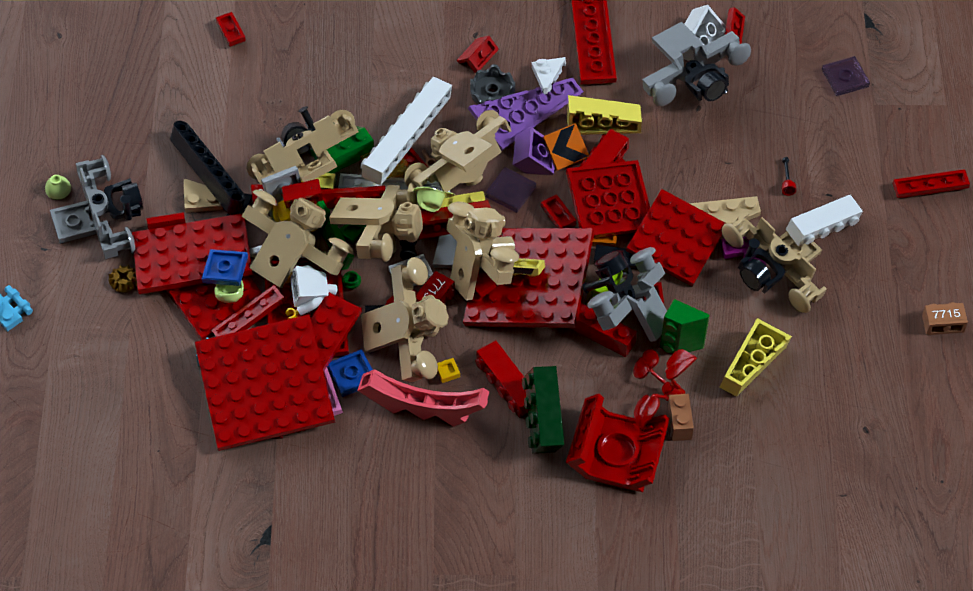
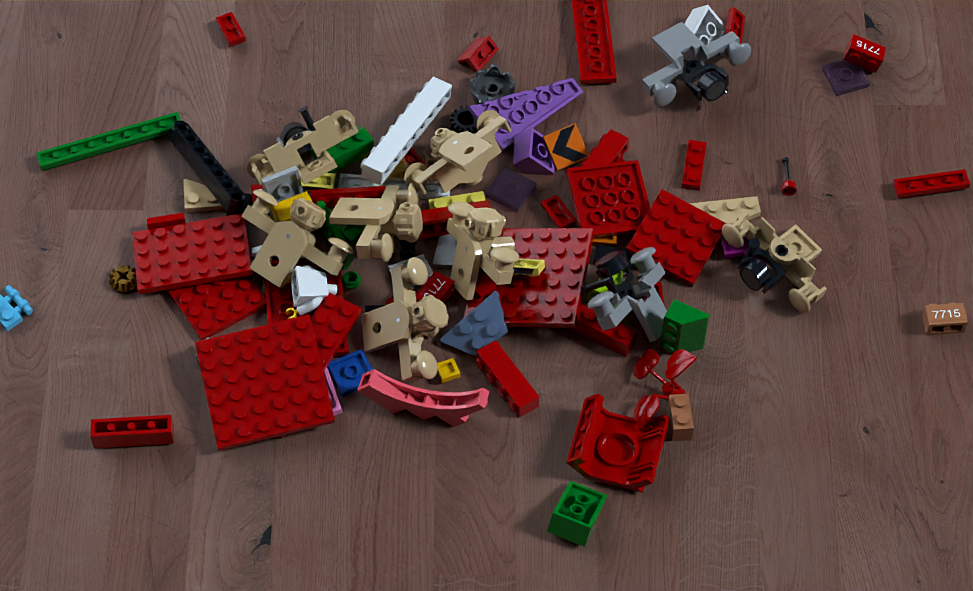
yellowish green brick [45,175,71,199] -> none
light grey piece [50,155,143,259] -> none
blue tile [201,249,248,286] -> none
red plate [211,285,286,337] -> none
yellowish green hair [214,280,244,303] -> none
red panel [282,179,323,209] -> none
yellowish green piece [413,187,455,212] -> none
dark green brick [522,366,564,454] -> none
white wing [531,57,566,94] -> none
light yellow wedge [567,95,642,135] -> none
light yellow wedge [719,318,792,397] -> none
white brick [786,195,863,246] -> none
none -> green plate [36,112,181,171]
none -> red brick [90,415,174,448]
none -> sand blue wing [439,290,508,356]
none -> black tyre [450,105,478,134]
none -> green slope [547,481,608,547]
none -> red plate [681,140,707,190]
none -> red brick [843,34,886,73]

